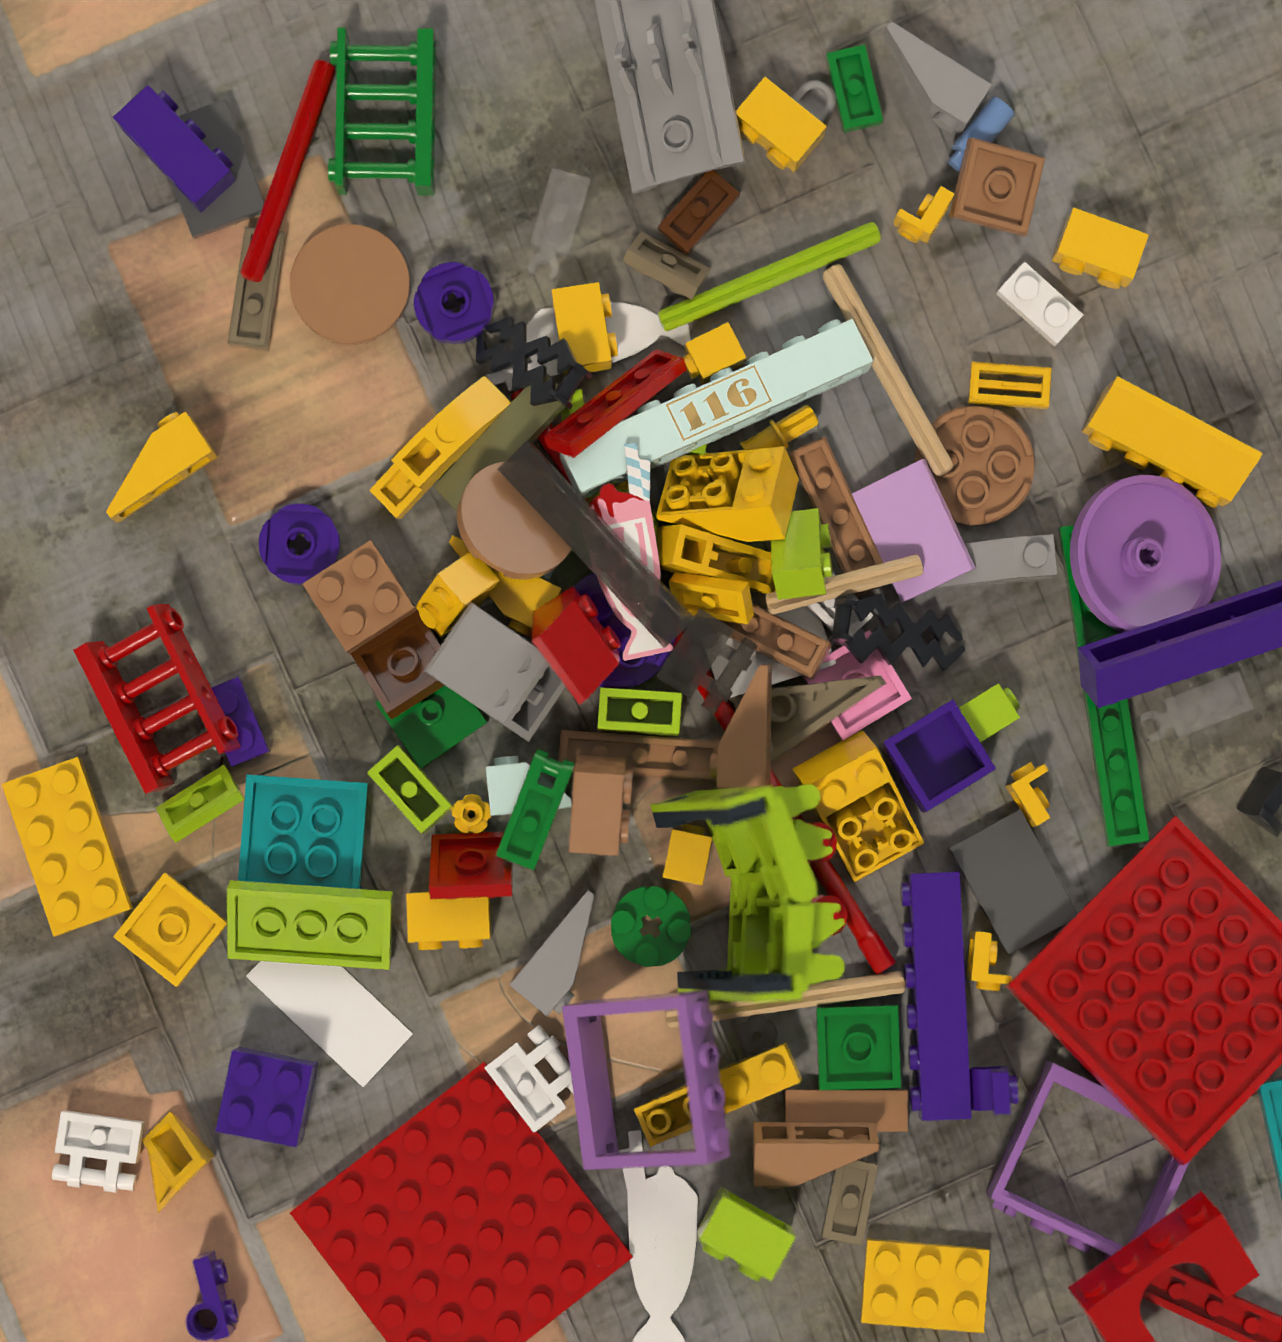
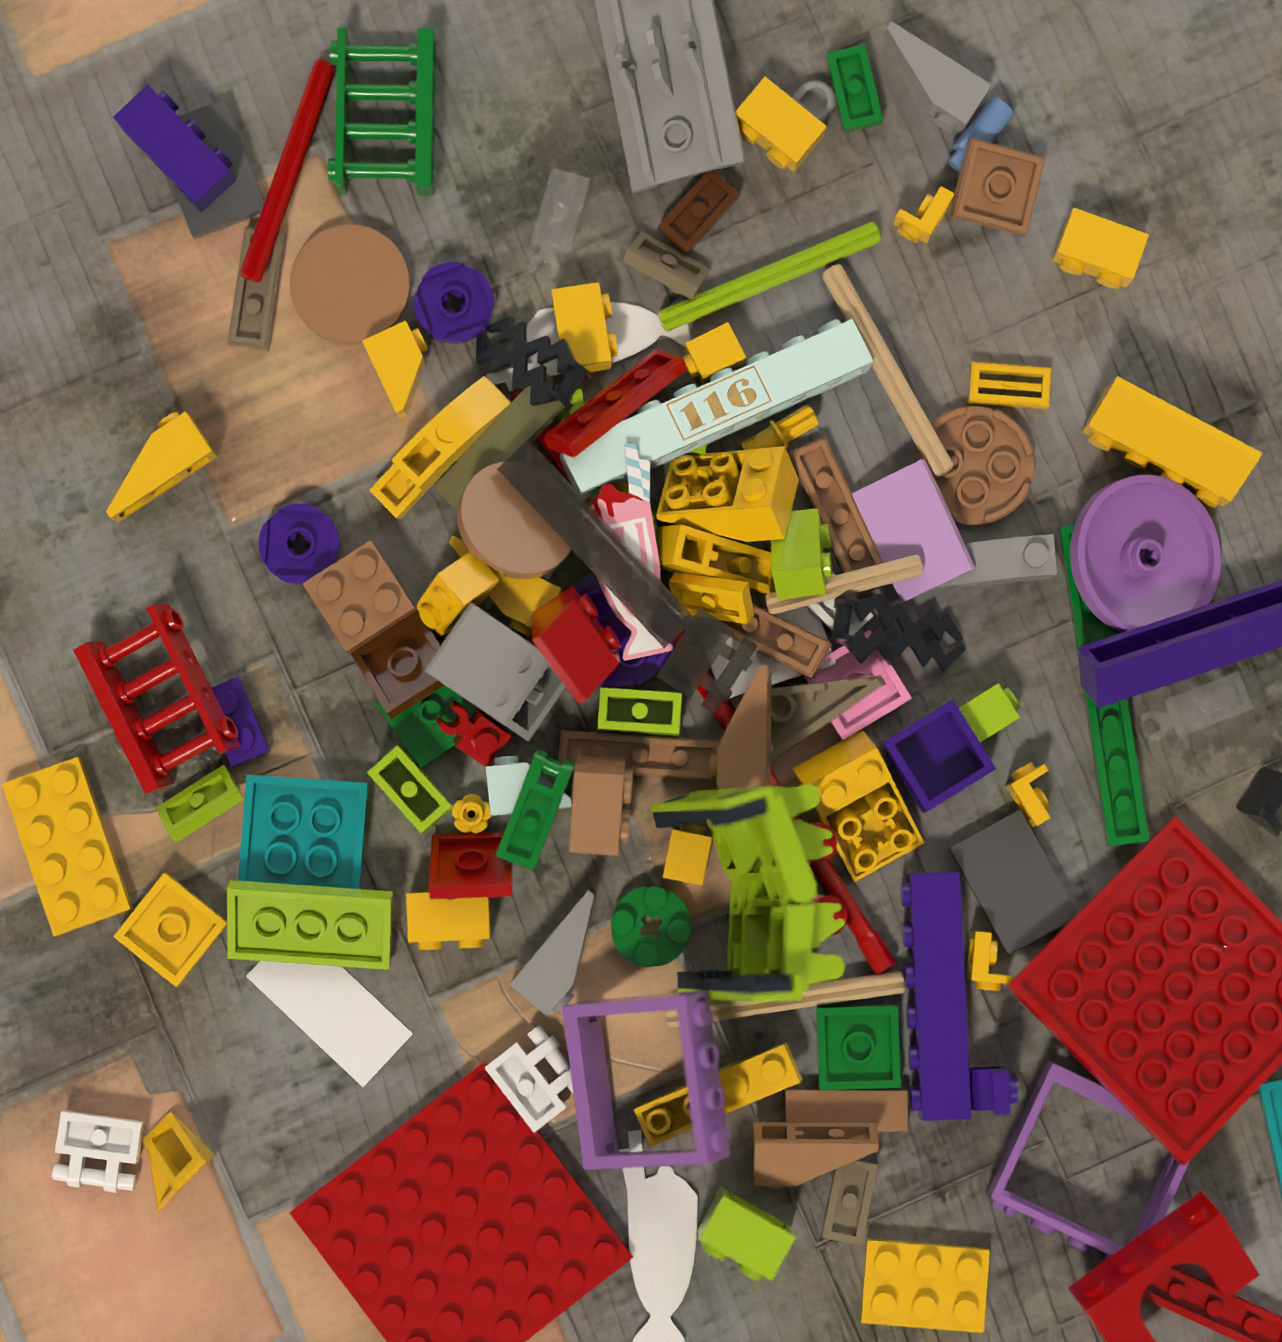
dark purple plate [186,1250,239,1341] -> none
dark purple piece [215,1047,318,1147] -> none
white plate [996,262,1084,347] -> none
none -> yellow slope [362,320,428,420]
none -> red plate [436,700,512,767]

